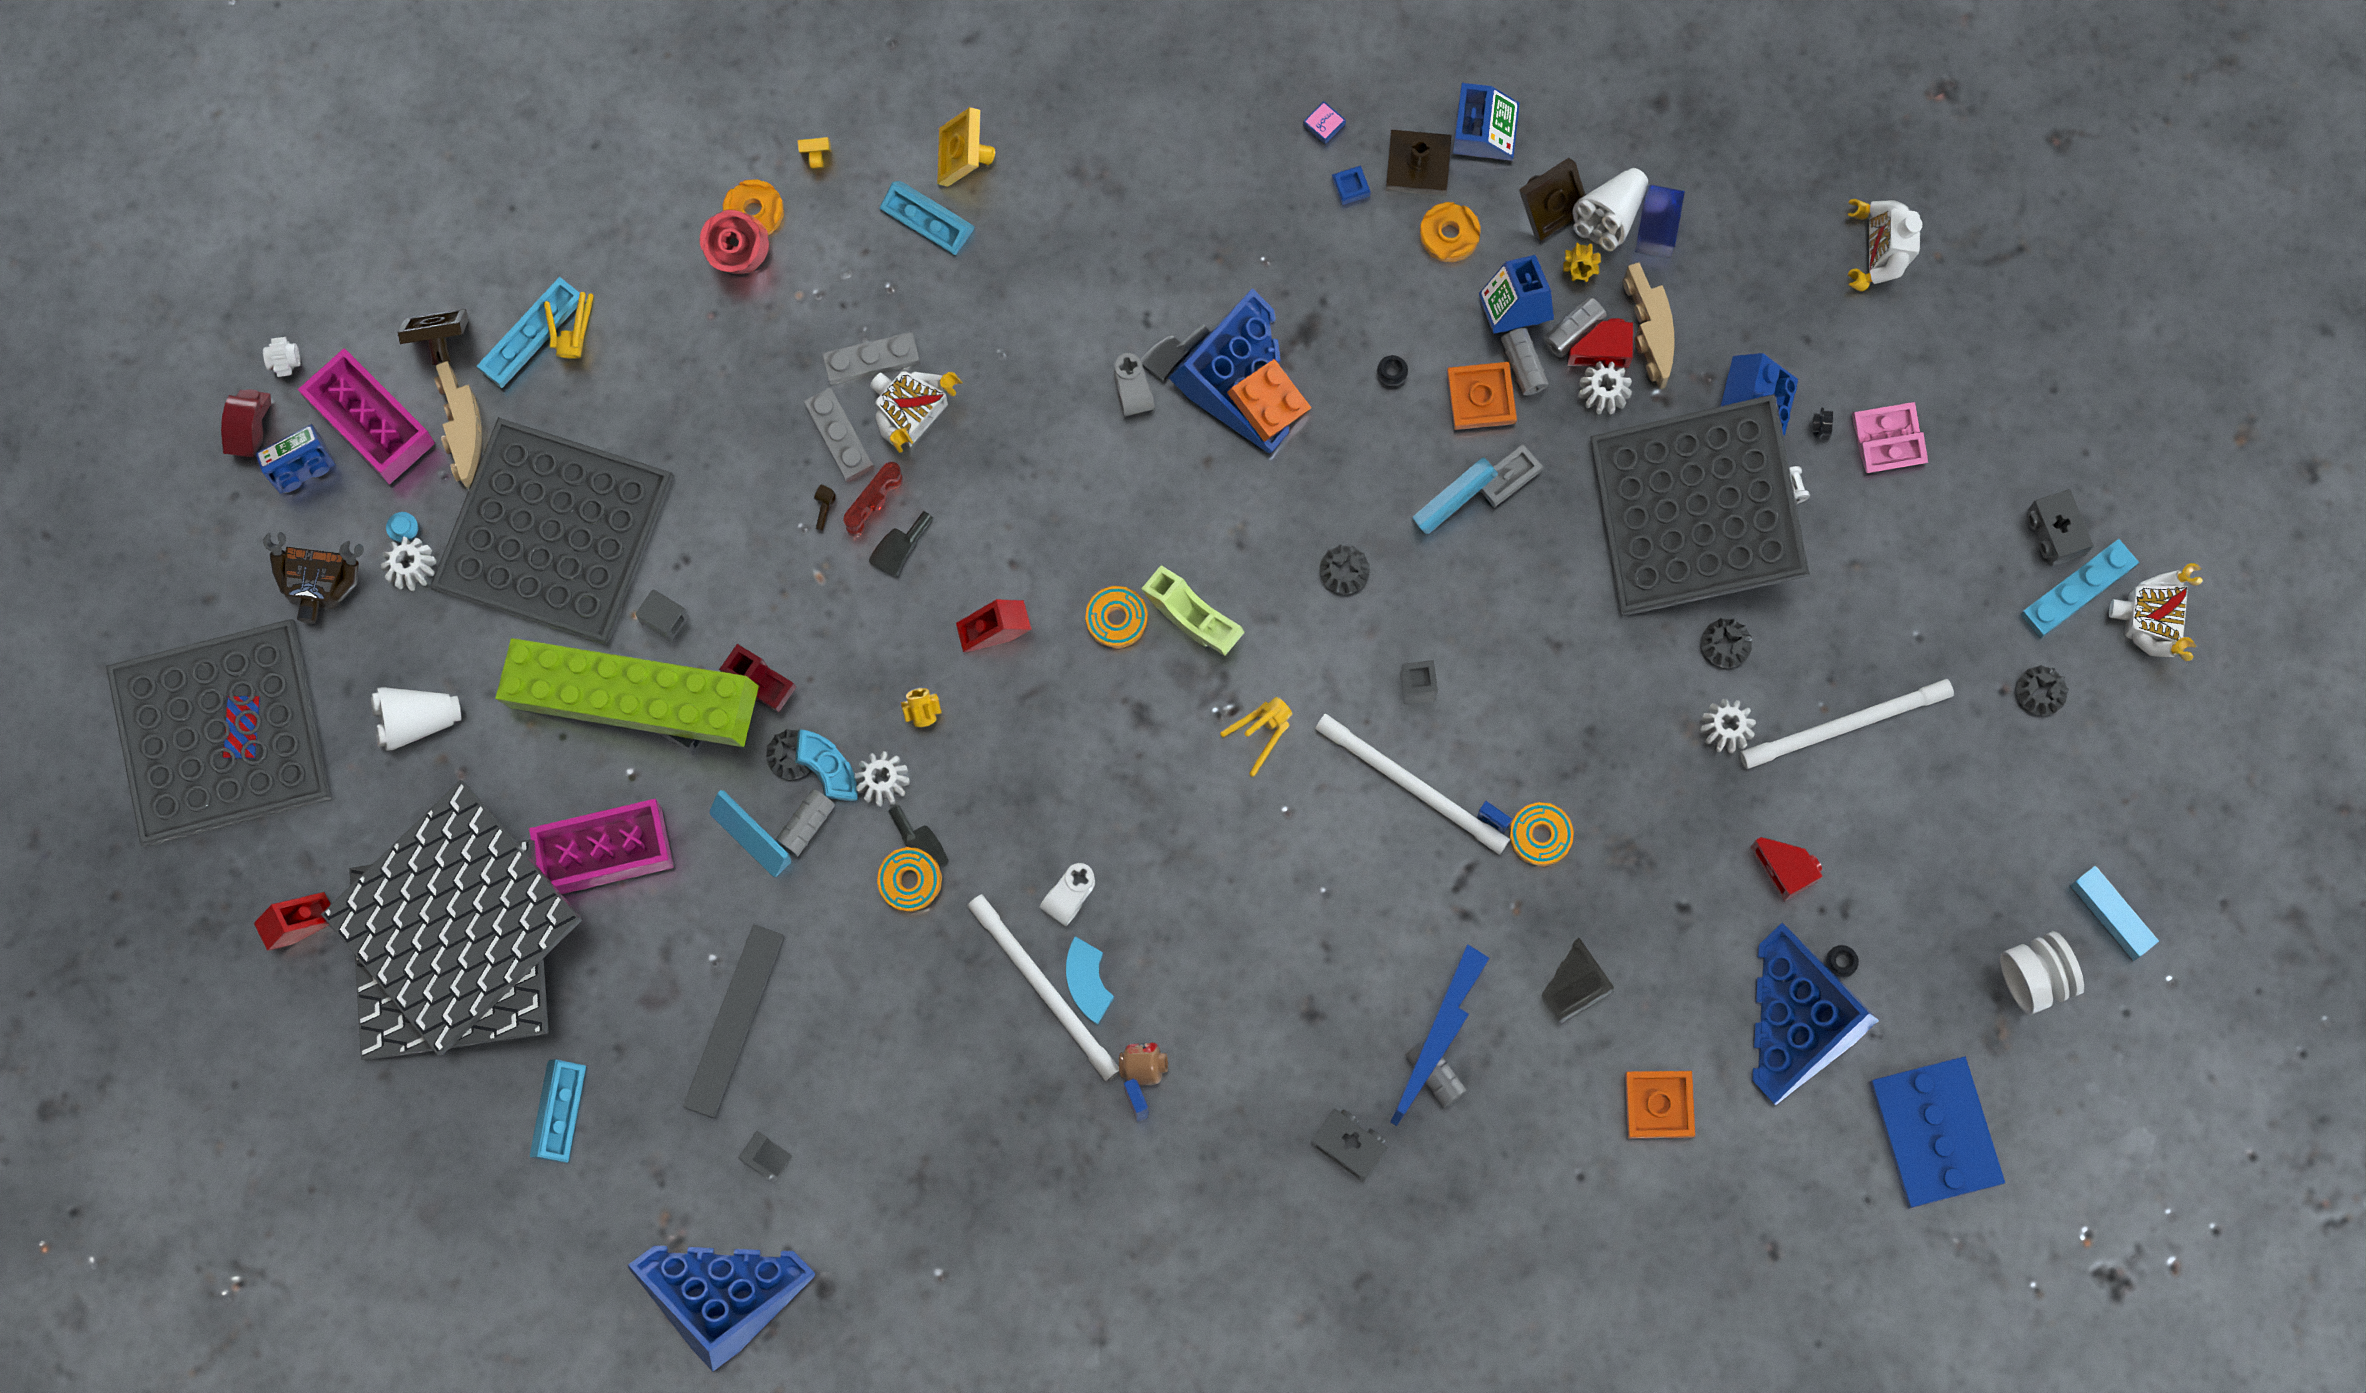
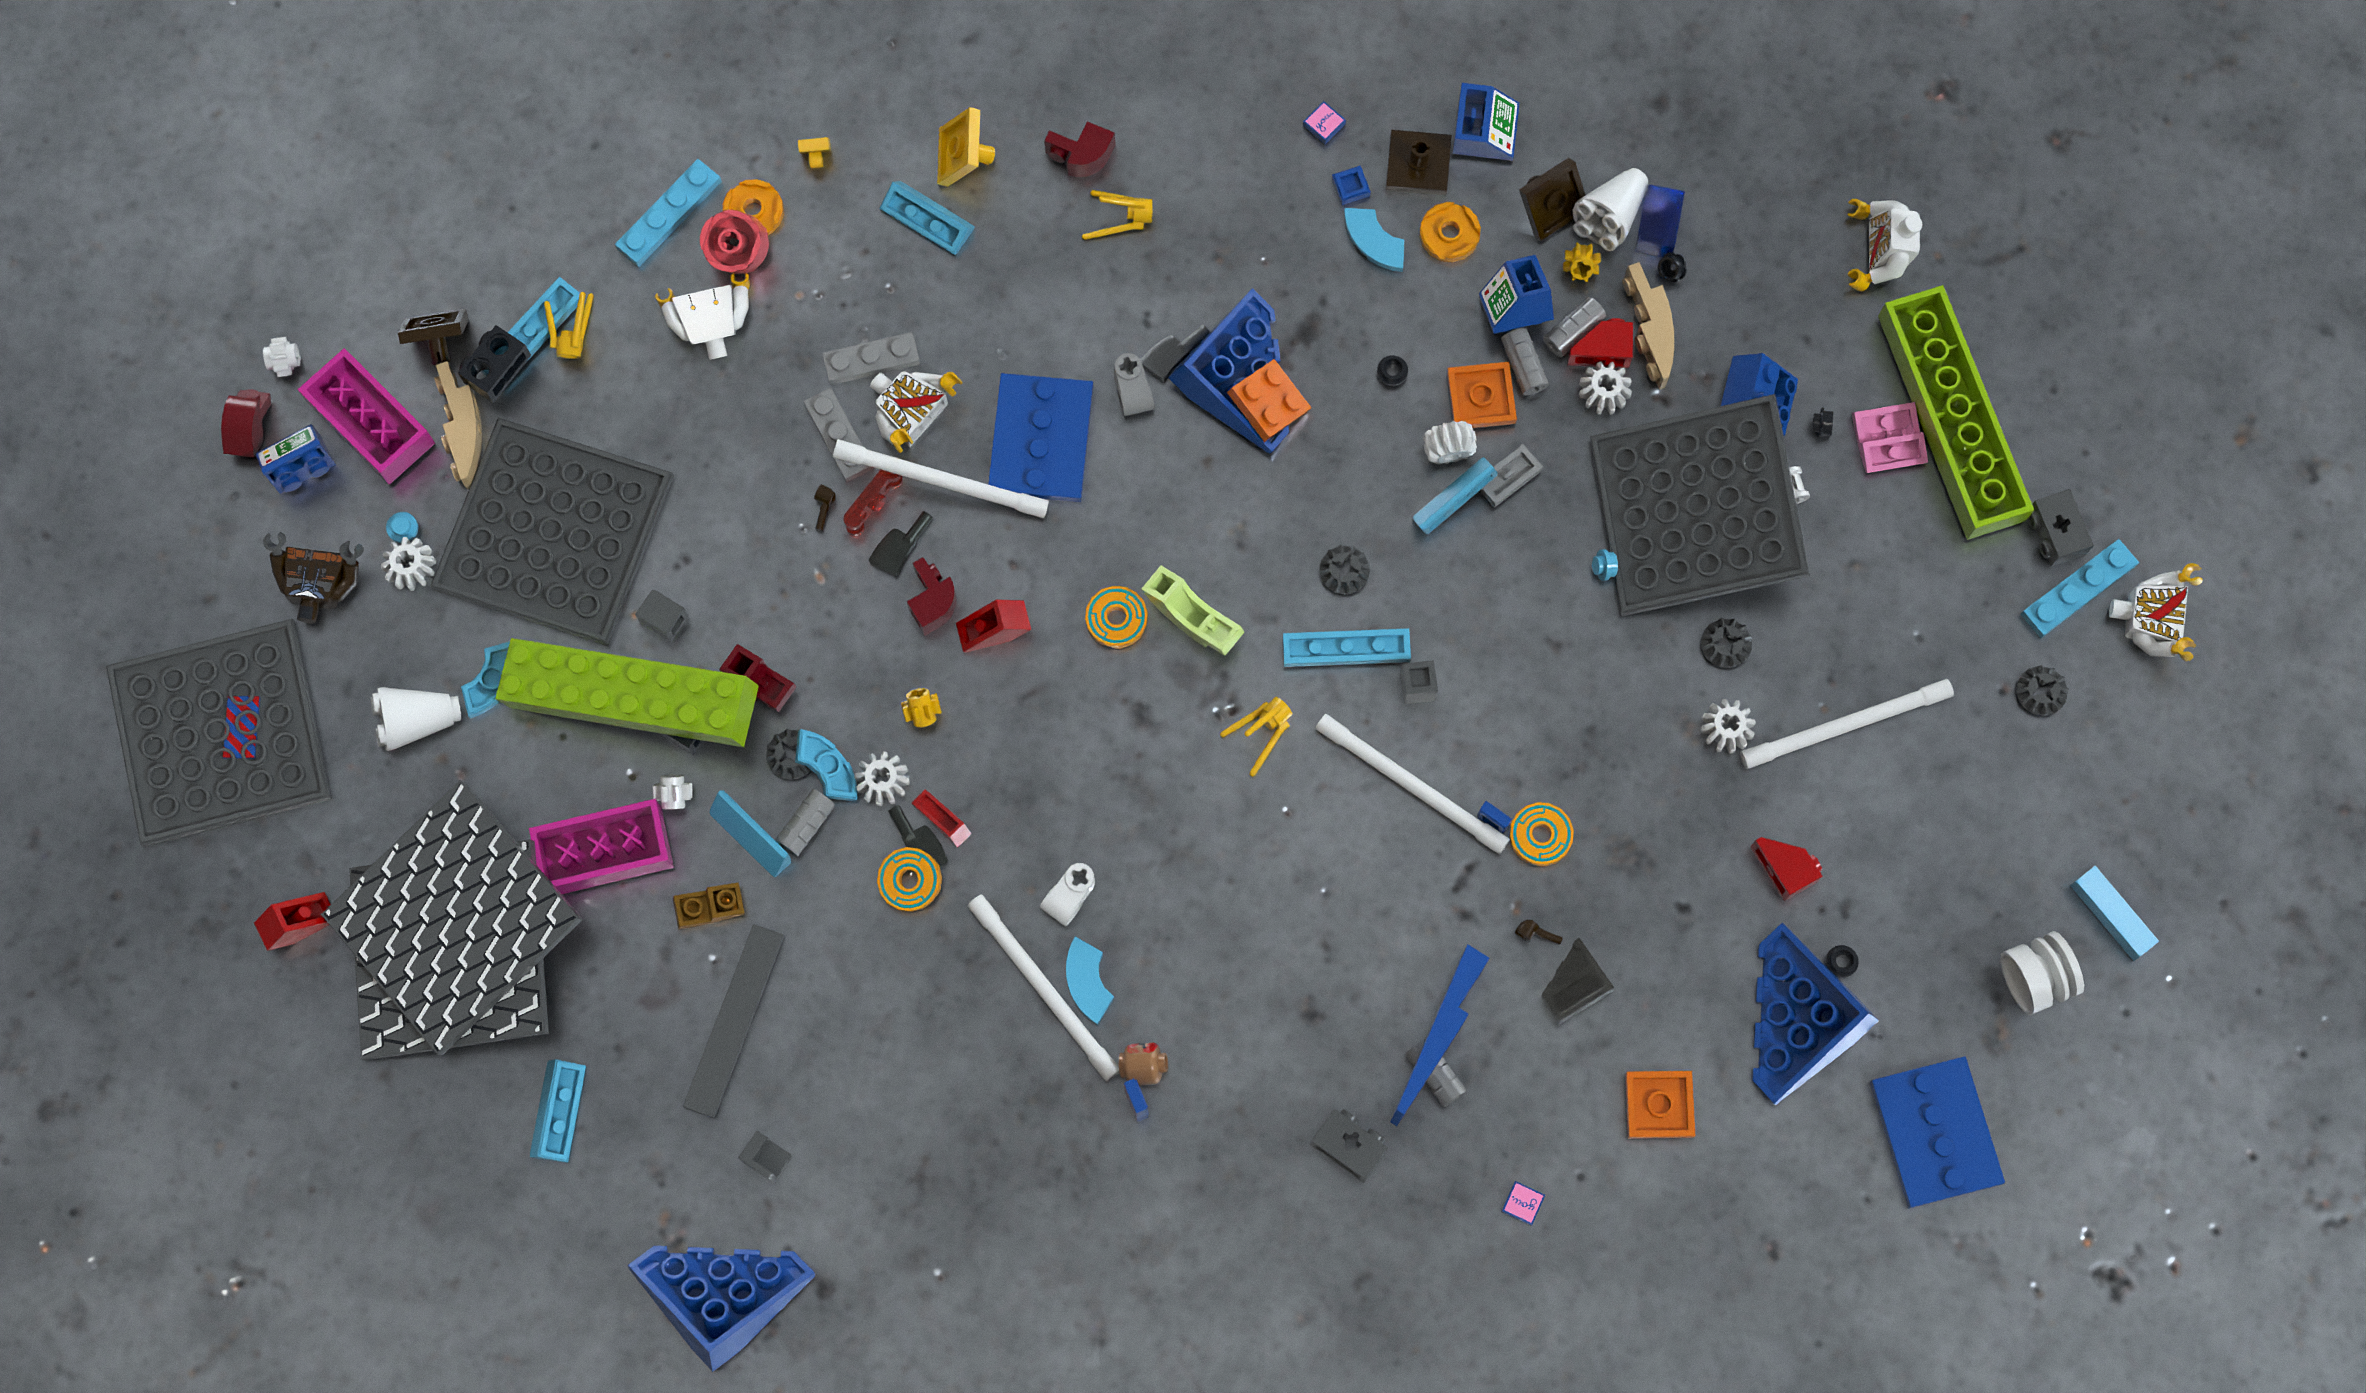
none -> black brick [458,325,531,404]
none -> medium azure tile [461,641,510,719]
none -> medium azure plate [615,159,722,267]
none -> white gear [652,774,693,809]
none -> white torso [655,273,750,360]
none -> pearl gold slope [673,882,744,930]
none -> white piece [832,439,1049,519]
none -> dark red brick [906,557,957,636]
none -> red piece [912,789,971,848]
none -> blue plate [988,373,1093,502]
none -> dark red brick [1044,121,1116,177]
none -> yellow plant [1082,190,1153,240]
none -> medium azure plate [1283,628,1411,667]
none -> medium azure tile [1344,208,1404,272]
none -> white gear [1423,421,1477,465]
none -> bright pink tile [1501,1181,1545,1226]
none -> dark brown hand [1515,920,1563,945]
none -> medium azure plate [1592,549,1618,581]
none -> black plate [1658,252,1687,282]
none -> lime brick [1878,285,2034,540]

